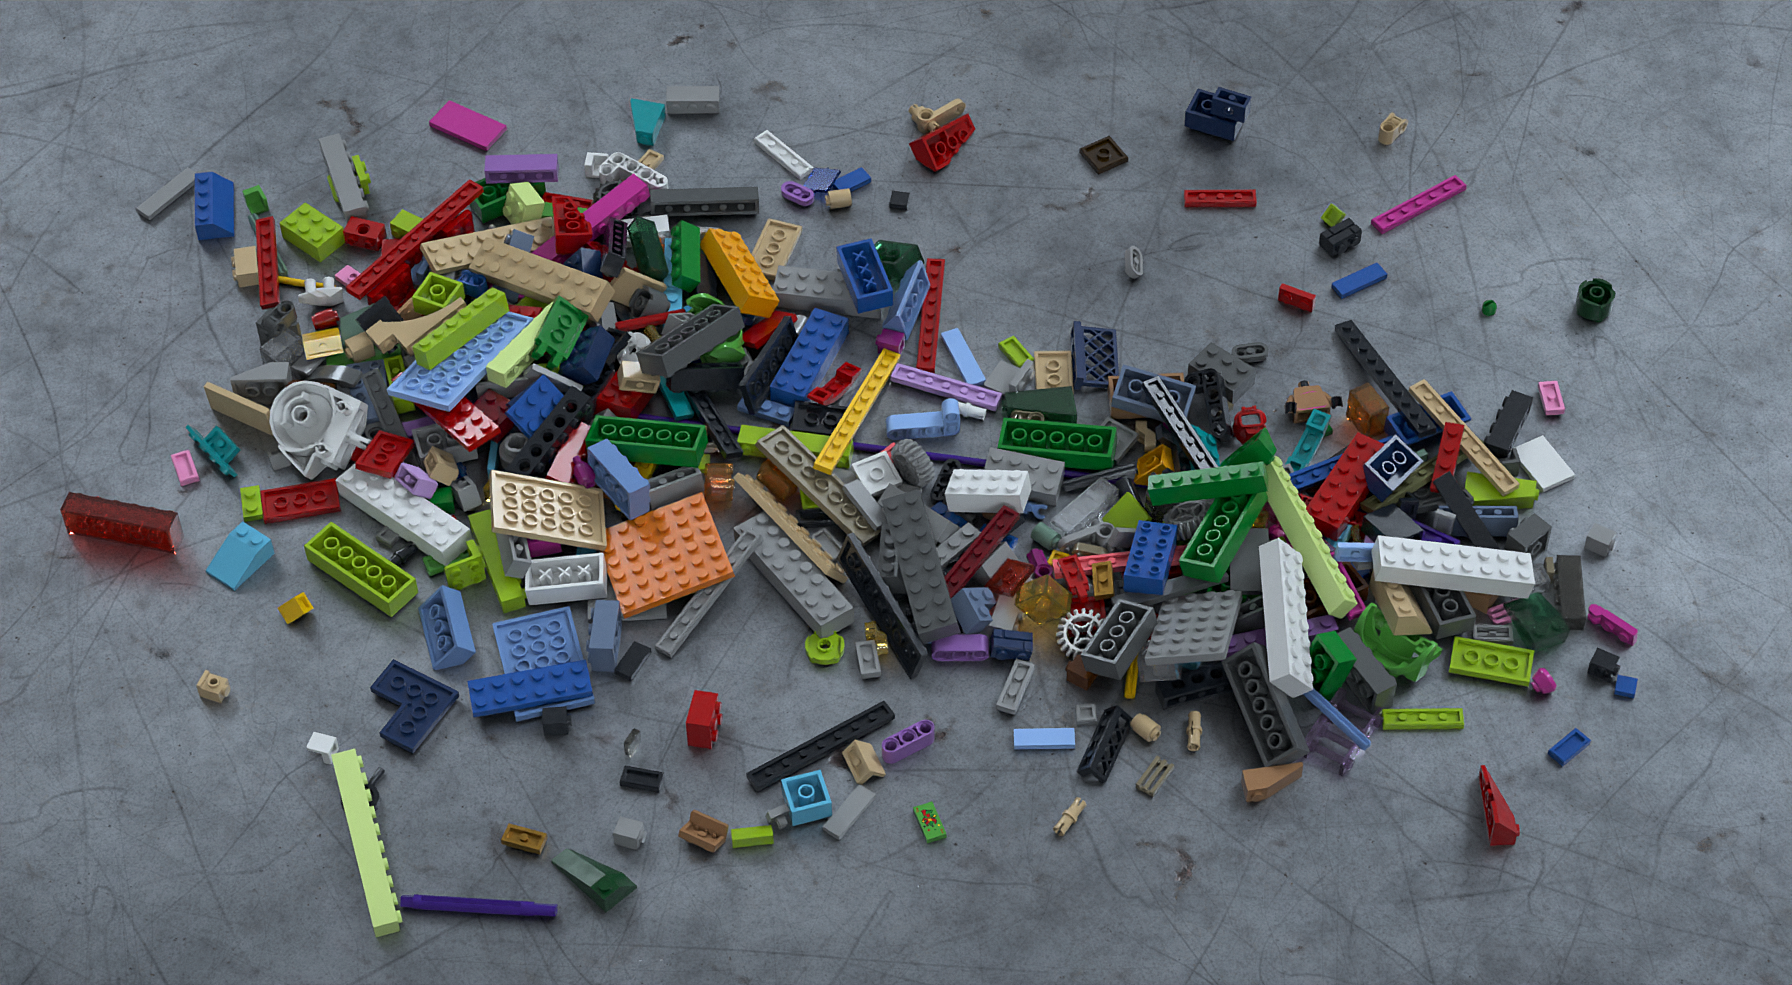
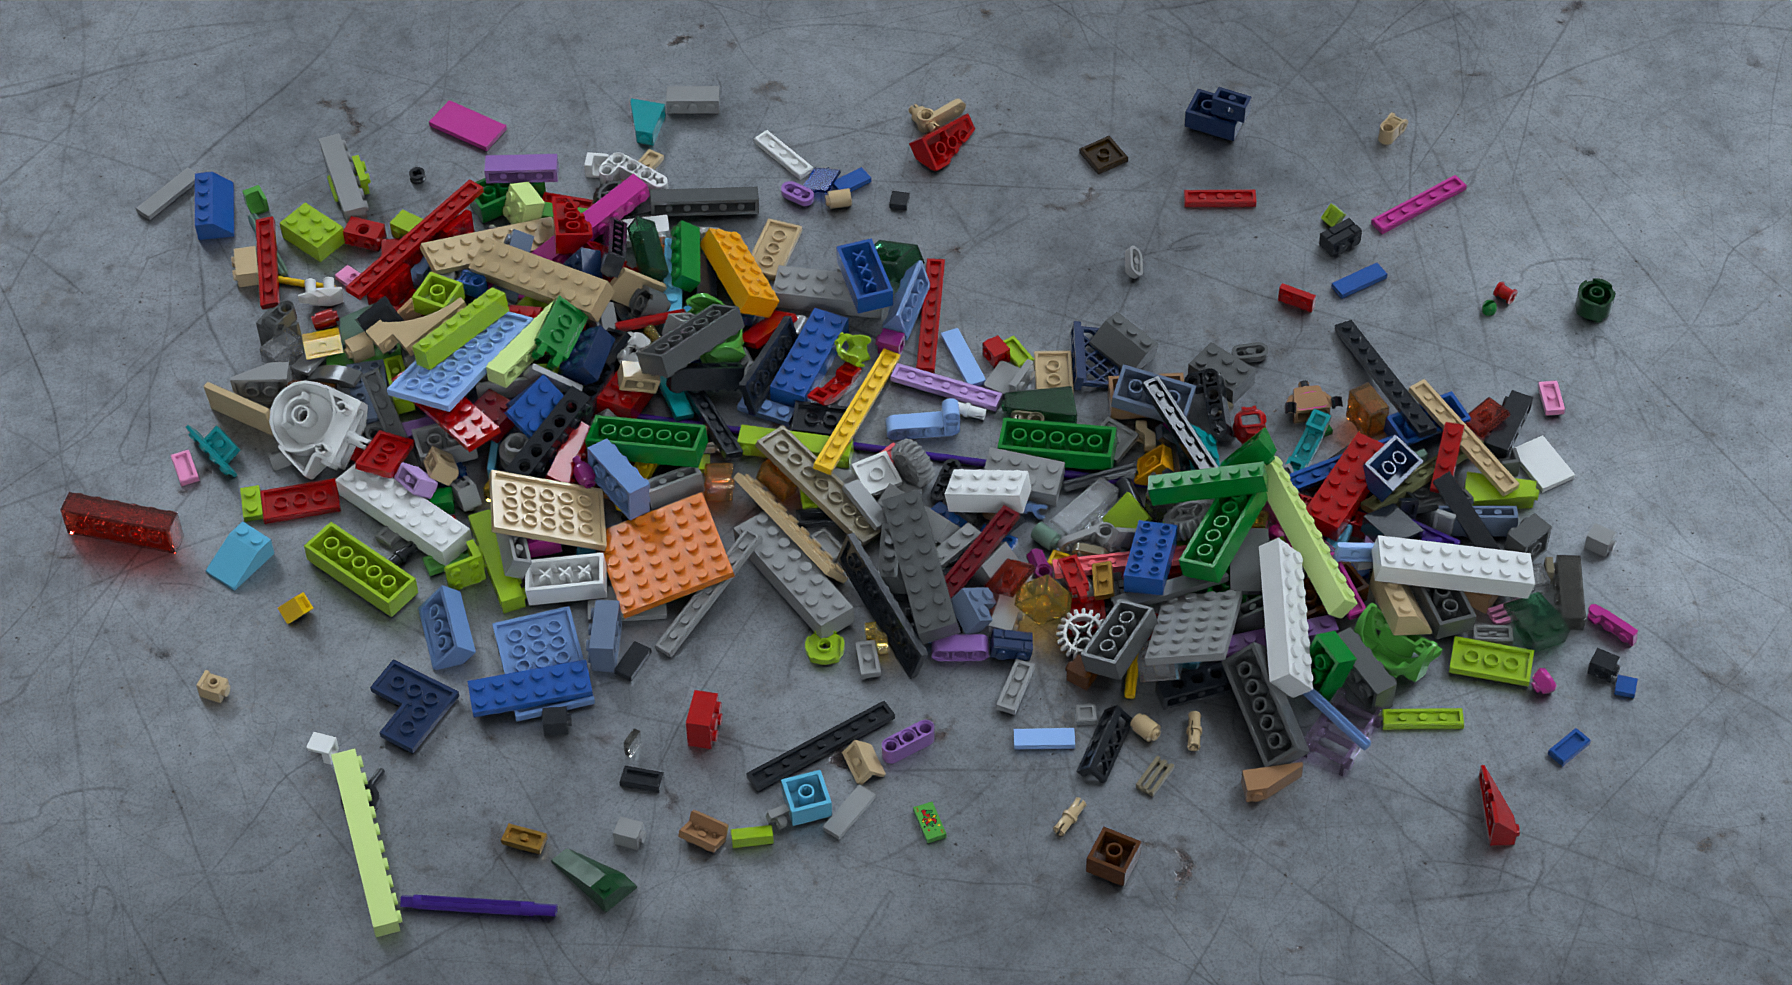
clear yellow tile [1351,524,1363,543] -> none
none -> black bush [409,167,426,184]
none -> lime helmet [834,332,871,367]
none -> red brick [982,335,1010,369]
none -> reddish brown brick [1086,826,1142,887]
none -> dark grey slope [1089,312,1159,369]
none -> clear red plate [1465,397,1511,438]
none -> red bush [1493,281,1518,304]

